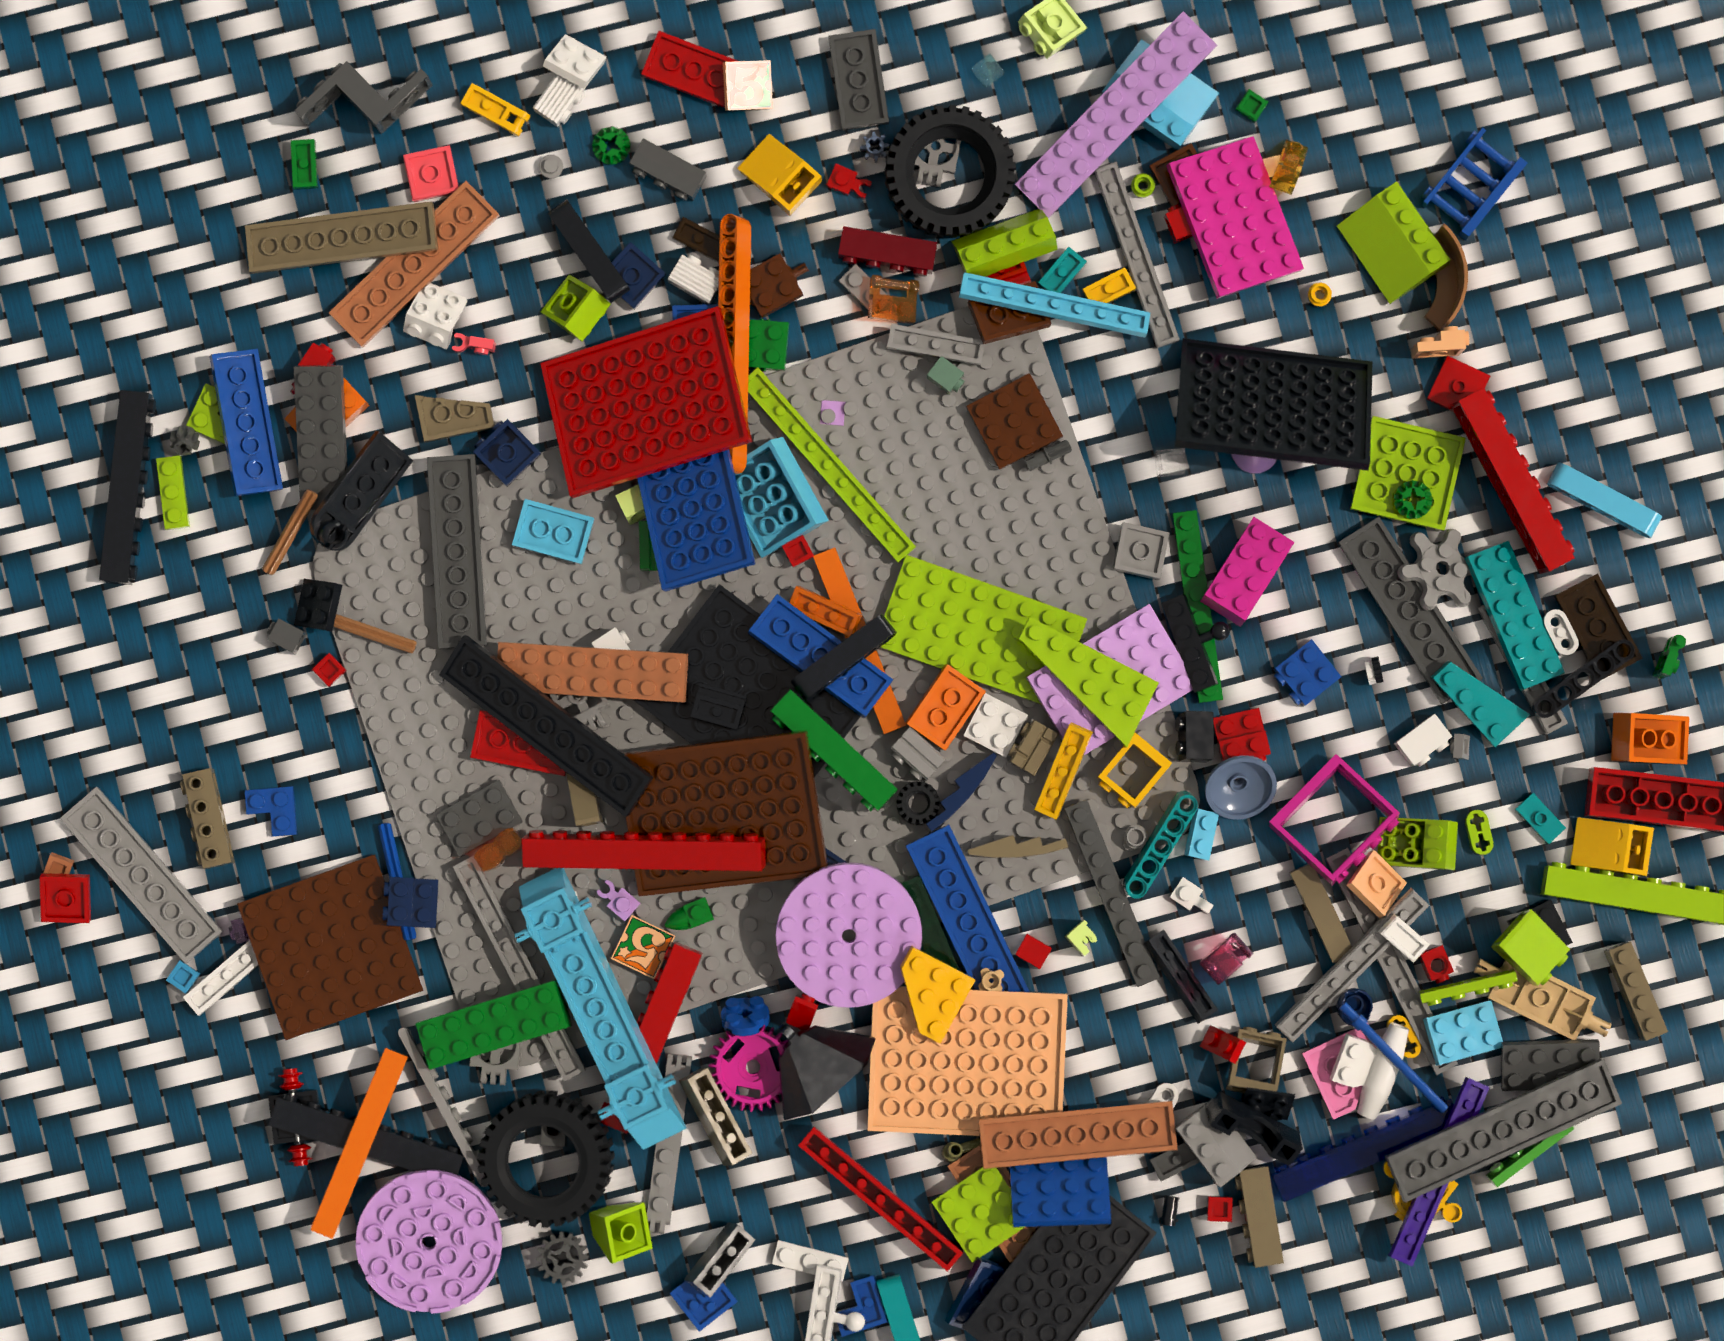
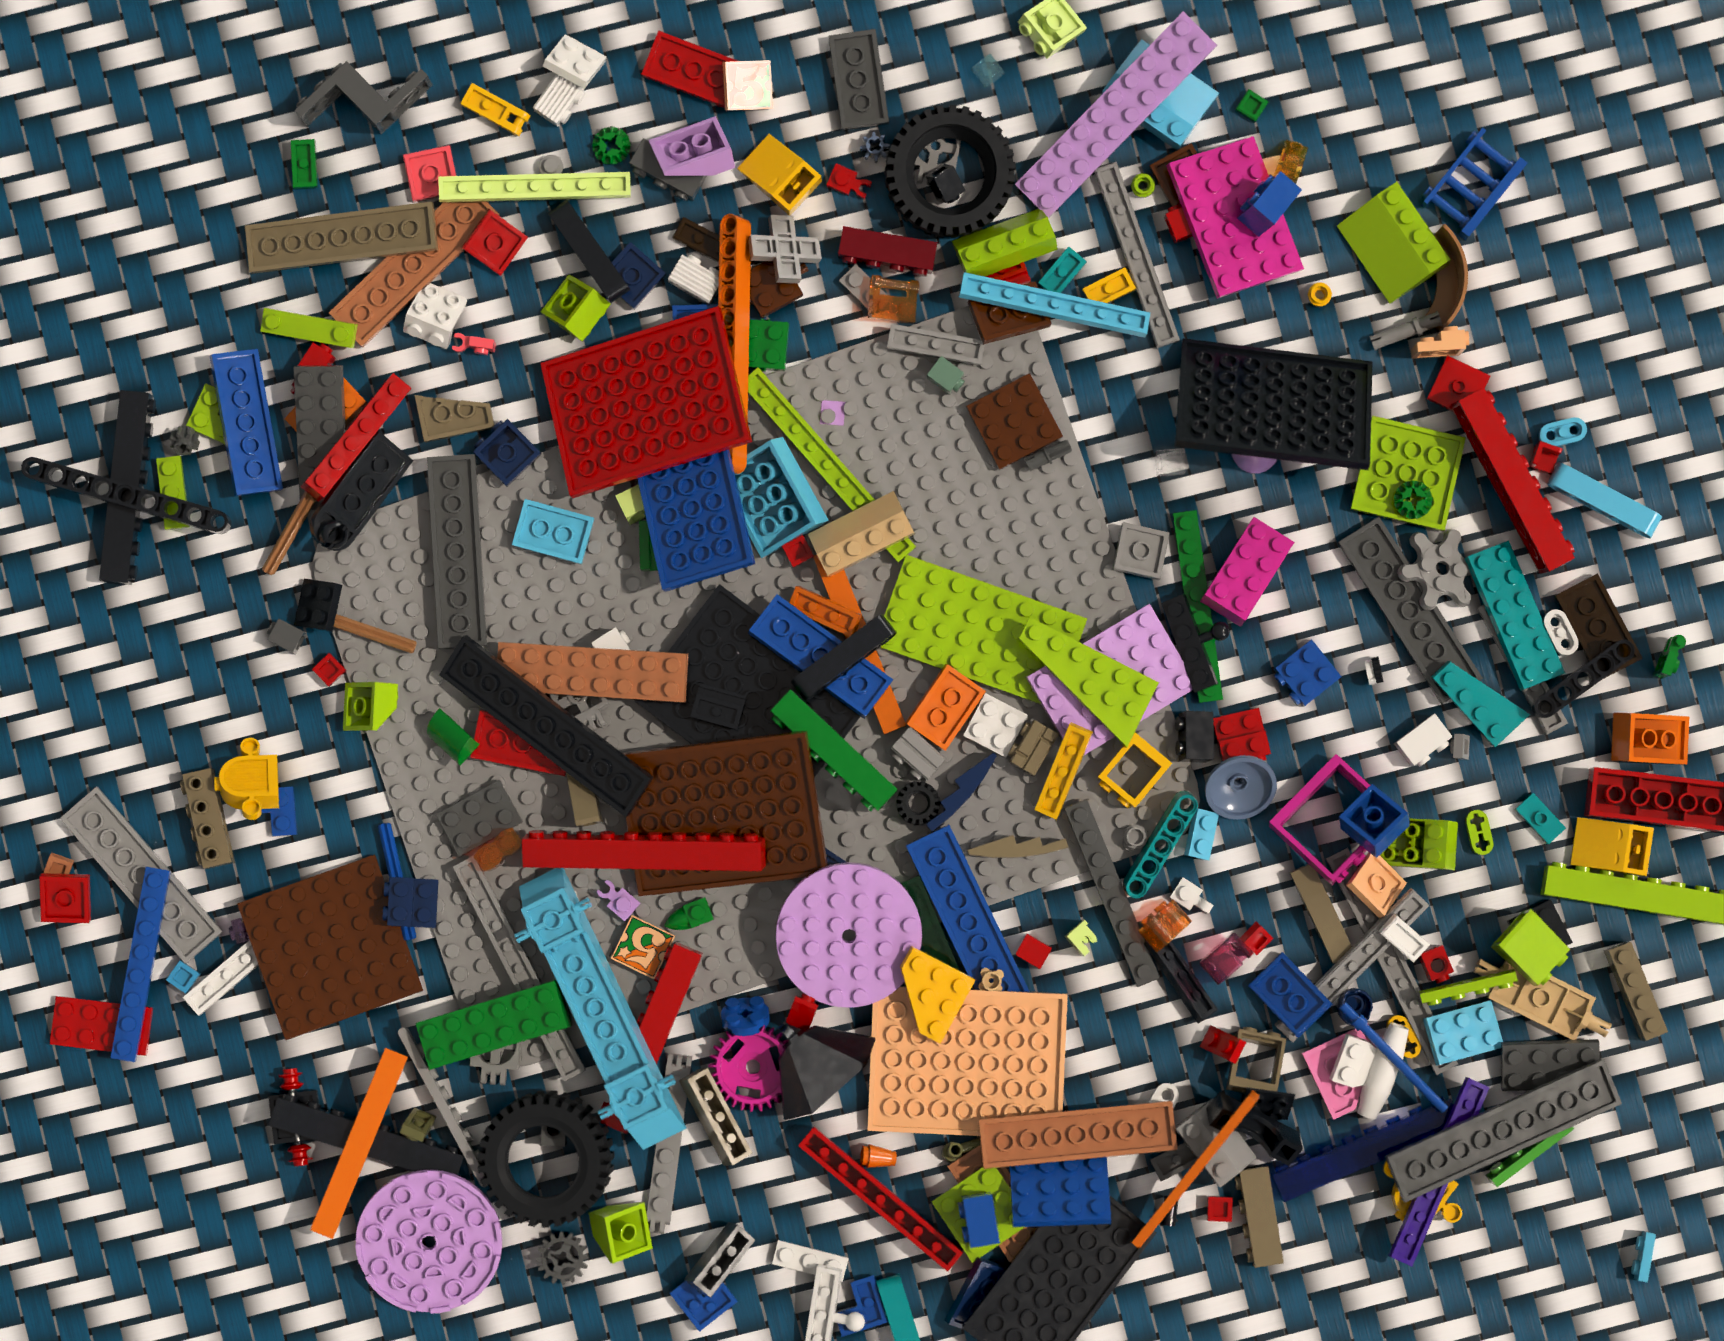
none -> black beam [21,457,232,534]
none -> red plate [50,996,153,1056]
none -> blue plate [111,867,171,1062]
none -> yellow piece [214,738,279,820]
none -> lime plate [260,308,358,348]
none -> red arch [300,373,412,502]
none -> lime slope [343,682,398,731]
none -> olive plate [400,1107,437,1142]
none -> green brick [427,708,480,766]
none -> yellowish green plate [438,172,631,202]
none -> red plate [461,209,528,276]
none -> lavender slope [649,116,735,176]
none -> light grey plate [748,215,822,283]
none -> tan slope [808,491,915,577]
none -> orange cone [860,1144,897,1168]
none -> black brick [925,164,966,203]
none -> blue brick [958,1192,1000,1248]
none -> orange tile [1132,1090,1260,1248]
none -> clear orange brick [1138,899,1192,952]
none -> blue brick [1237,171,1302,237]
none -> red plate [1239,922,1273,955]
none -> blue tile [1248,952,1333,1038]
none -> blue brick [1339,784,1410,858]
none -> light grey pin [1370,311,1443,350]
none -> red panel [1529,441,1563,475]
none -> medium azure plate [1538,417,1587,447]
none -> medium azure plate [1631,1231,1656,1282]

